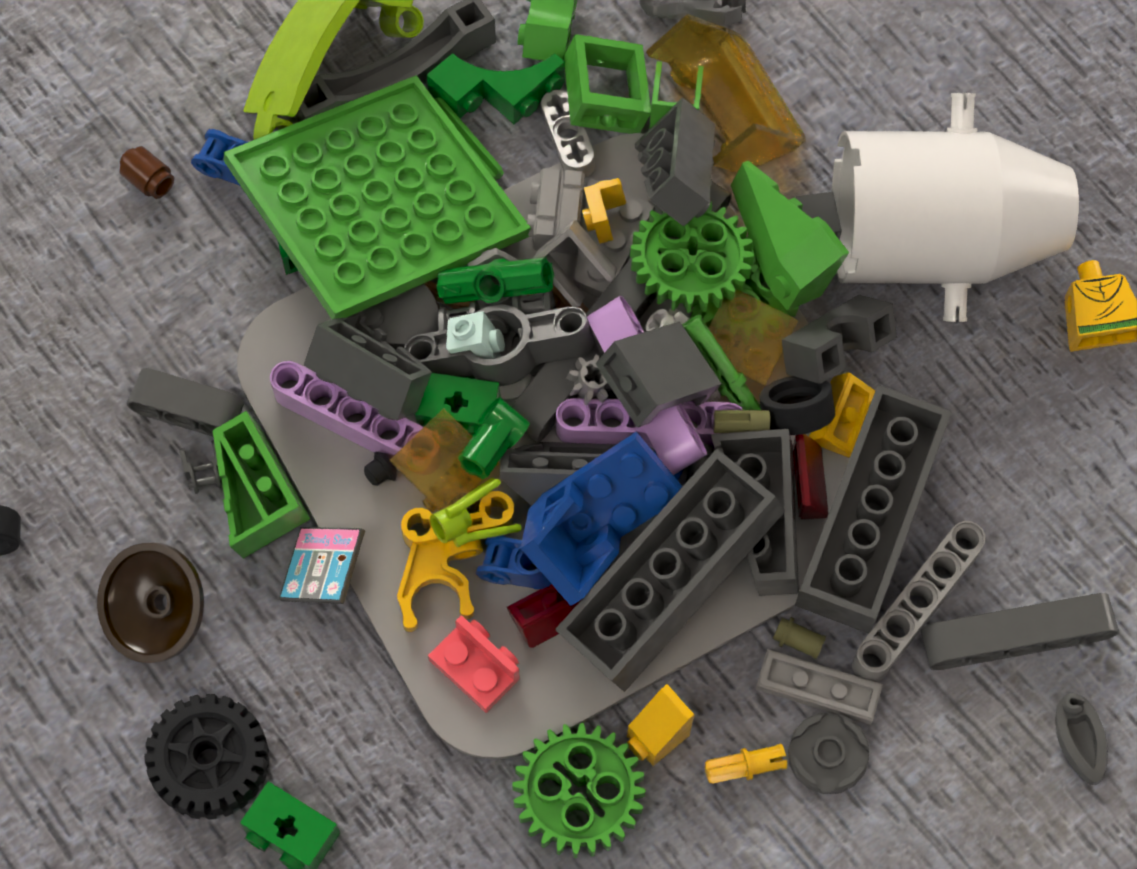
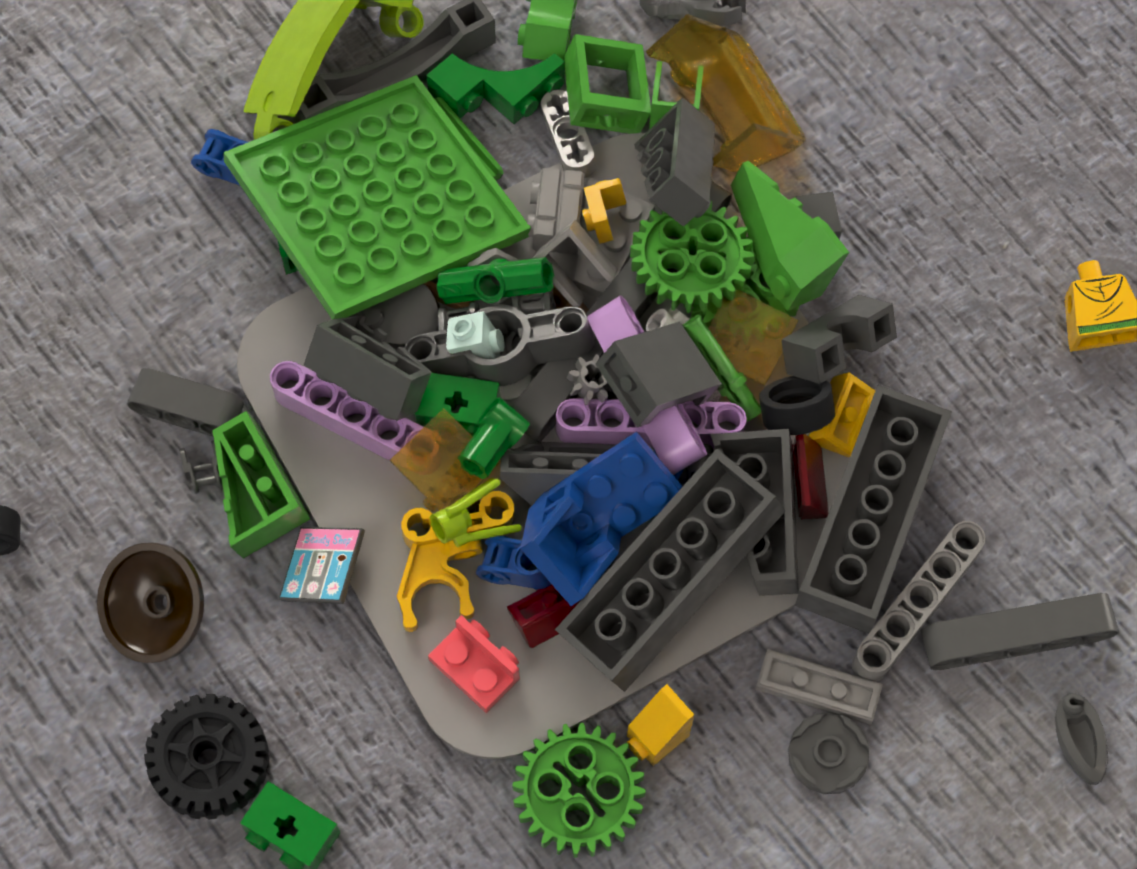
reddish brown brick [119,146,175,199] -> none
black piece [364,451,397,486] -> none
yellow axle [704,743,787,784] -> none
olive piece [713,410,770,433] -> none
olive pin [773,617,826,659] -> none
white piece [832,93,1079,322] -> none

